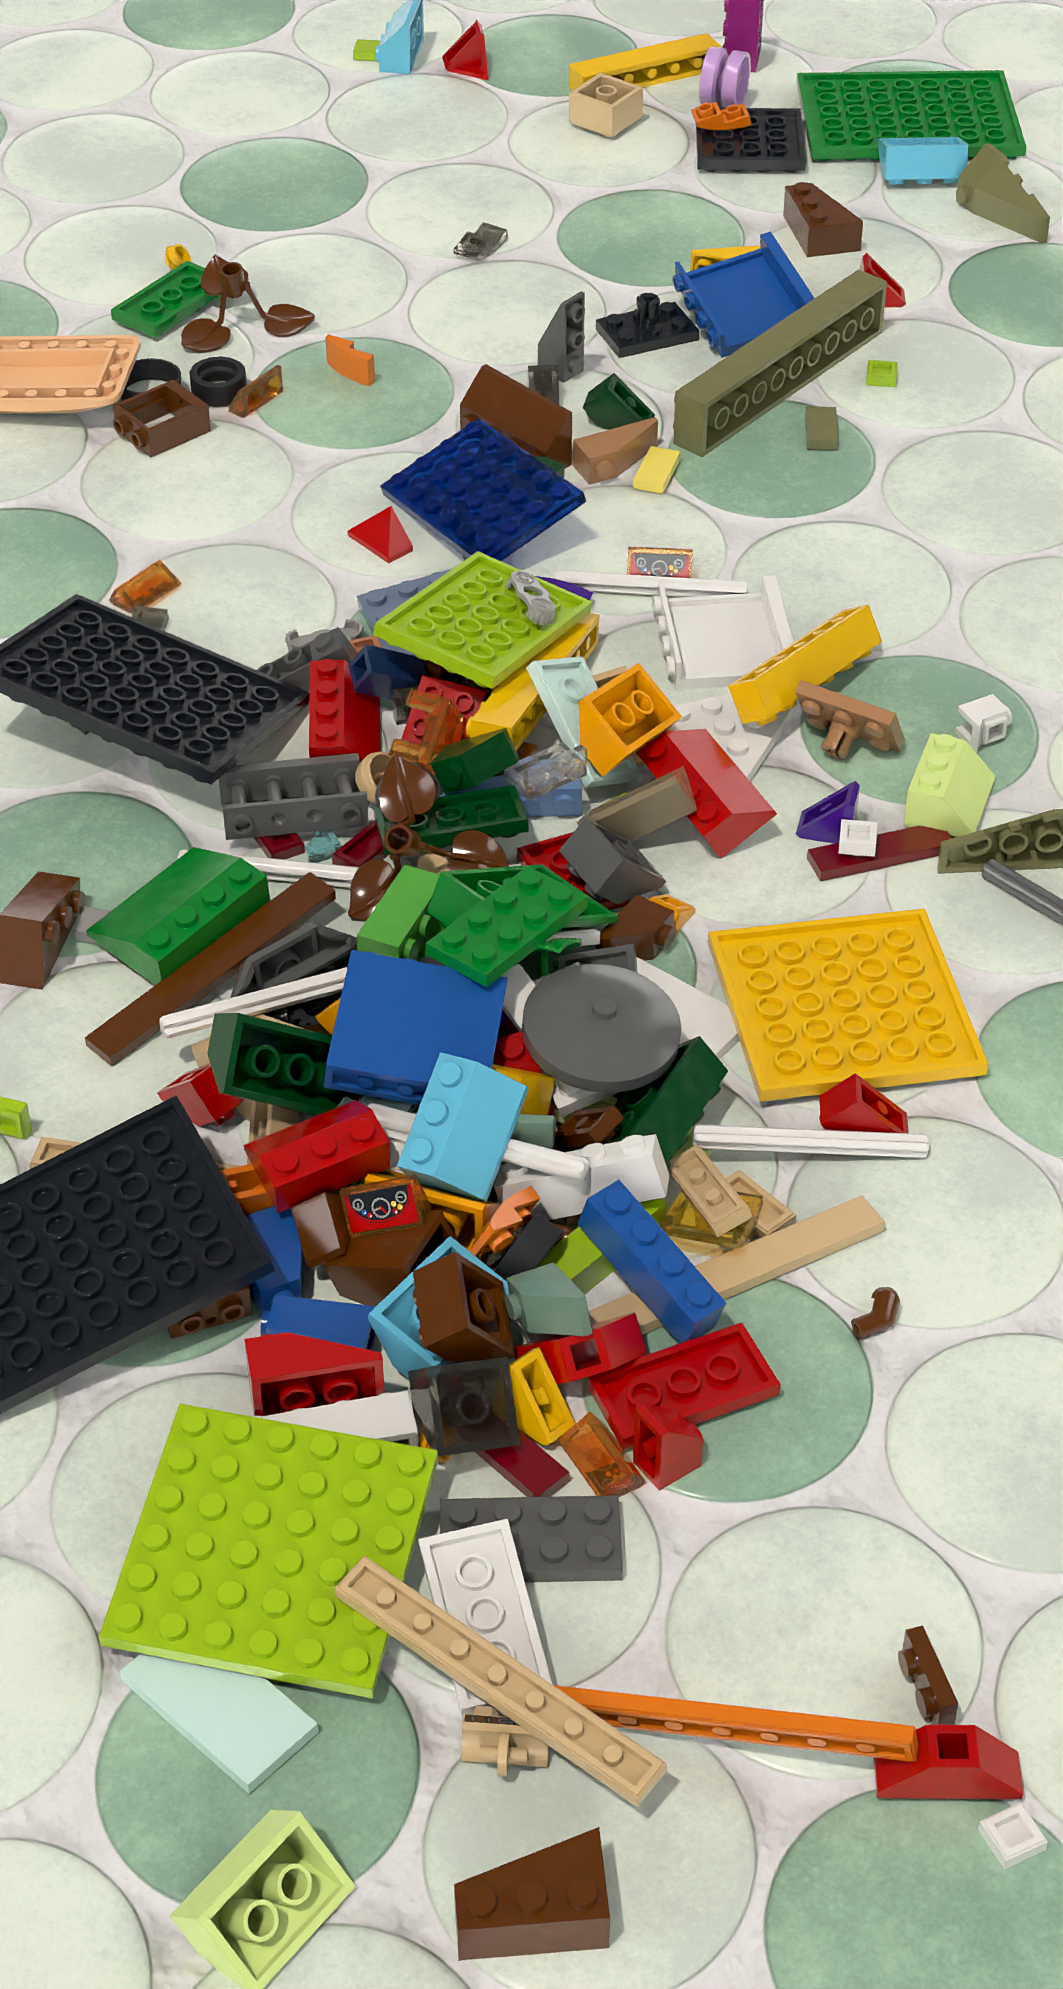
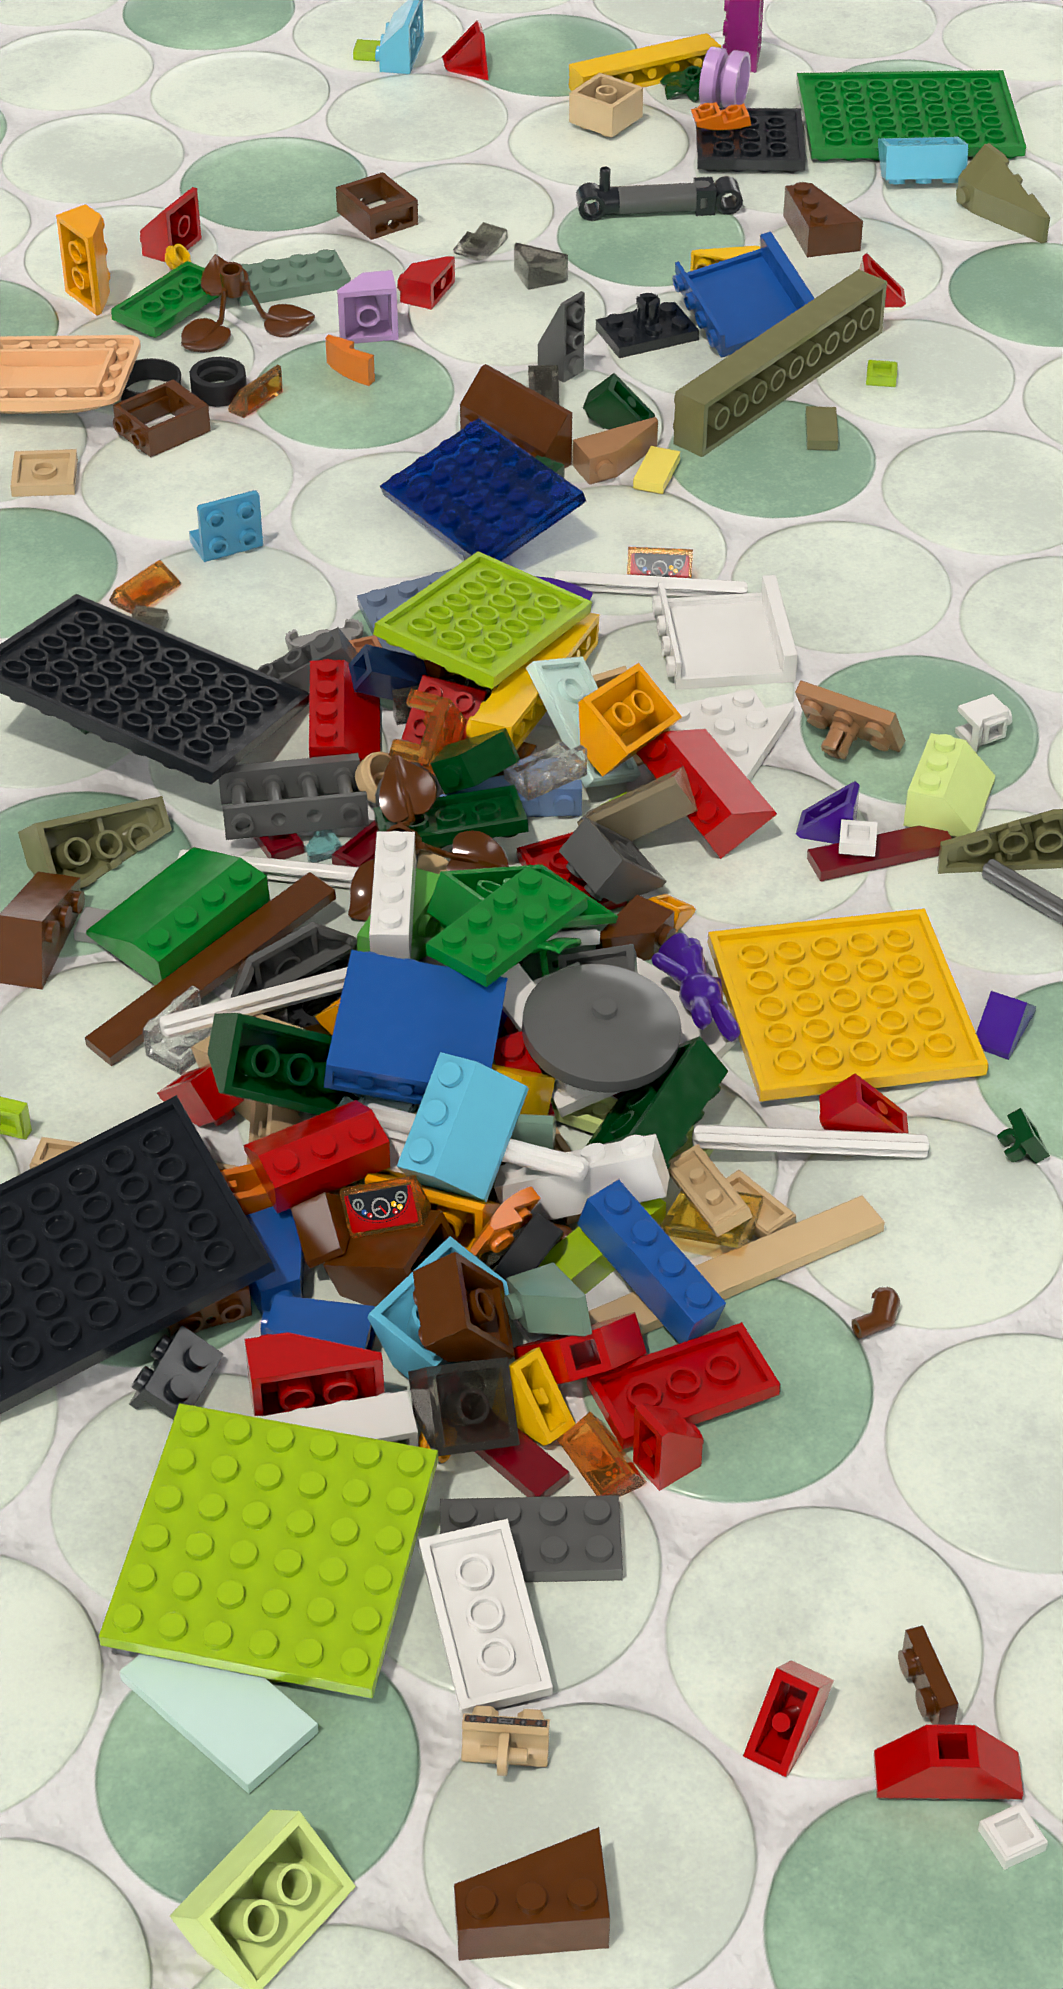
tan tile [334,1556,667,1807] -> none
red slope [348,506,413,564] -> none
light grey piece [506,571,555,626] -> none
orange tile [553,1685,919,1762] -> none
reddish brown plate [555,1106,624,1149] -> none
yellow brick [728,604,882,726] -> none
none -> tan tile [10,449,78,497]
none -> olive wedge [18,796,172,888]
none -> light orange slope [56,204,110,316]
none -> black bracket [129,1325,224,1420]
none -> red slope [140,187,202,263]
none -> clear bracket [143,986,212,1075]
none -> dark azure bracket [189,490,263,562]
none -> sand green plate [237,249,351,307]
none -> reddish brown window [336,172,418,240]
none -> lavender slope [337,270,398,344]
none -> white brick [369,831,416,959]
none -> red slope [397,256,455,310]
none -> clear smoke slope [514,242,568,290]
none -> piece [576,166,743,221]
none -> dark purple animal [651,933,740,1042]
none -> dark green plate [660,66,702,102]
none -> red slope [743,1660,834,1777]
none -> dark purple slope [976,991,1036,1060]
none -> dark green tile [997,1108,1050,1164]

